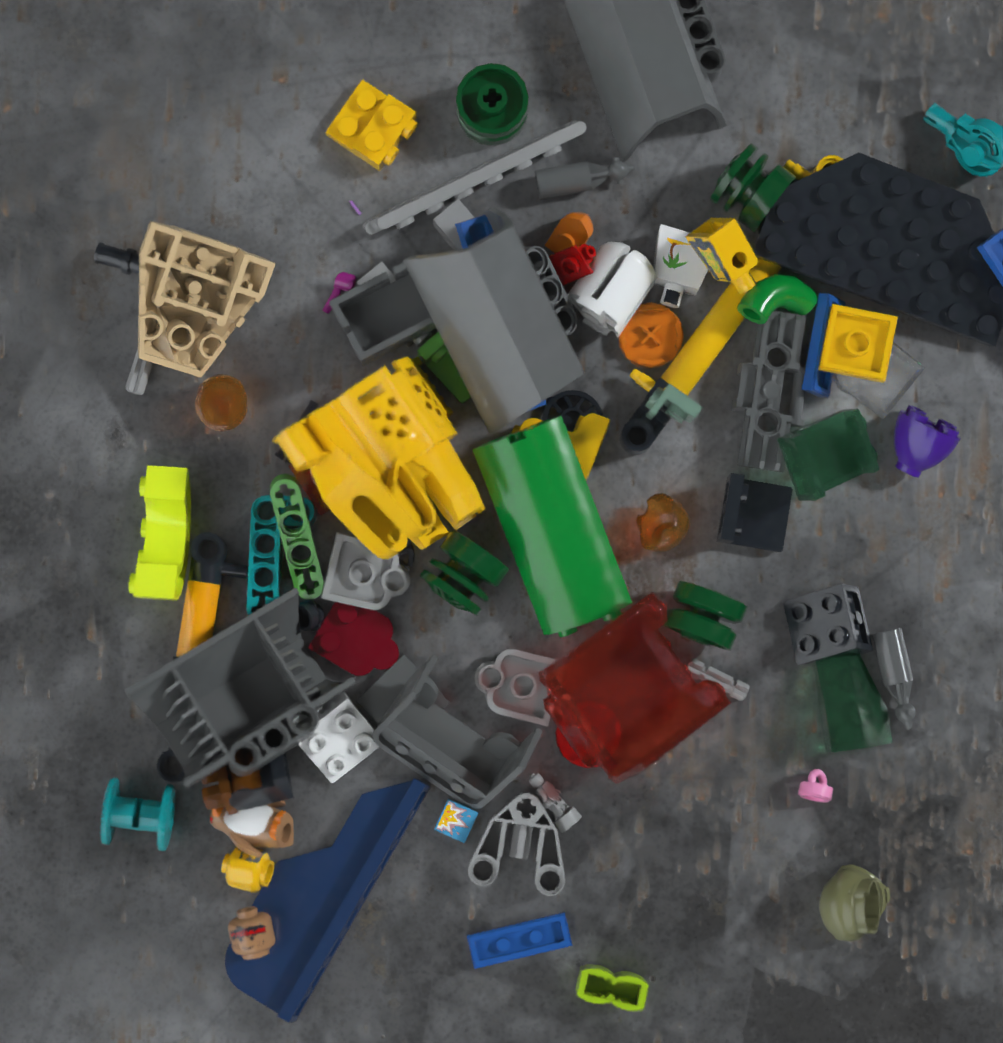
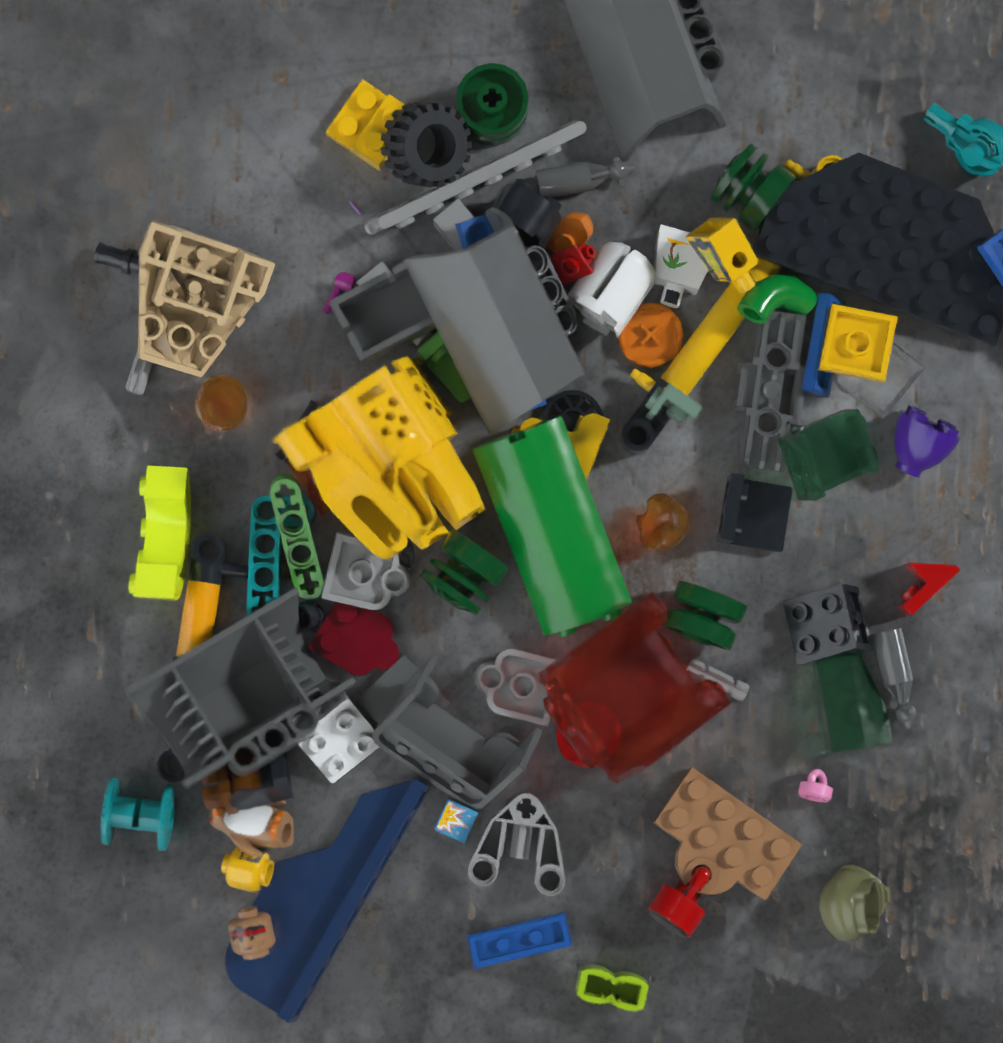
light grey piece [529,773,582,833] -> none
none -> black tyre [381,102,472,188]
none -> black brick [492,179,562,249]
none -> medium nougat plate [648,767,802,938]
none -> red slope [897,563,960,616]

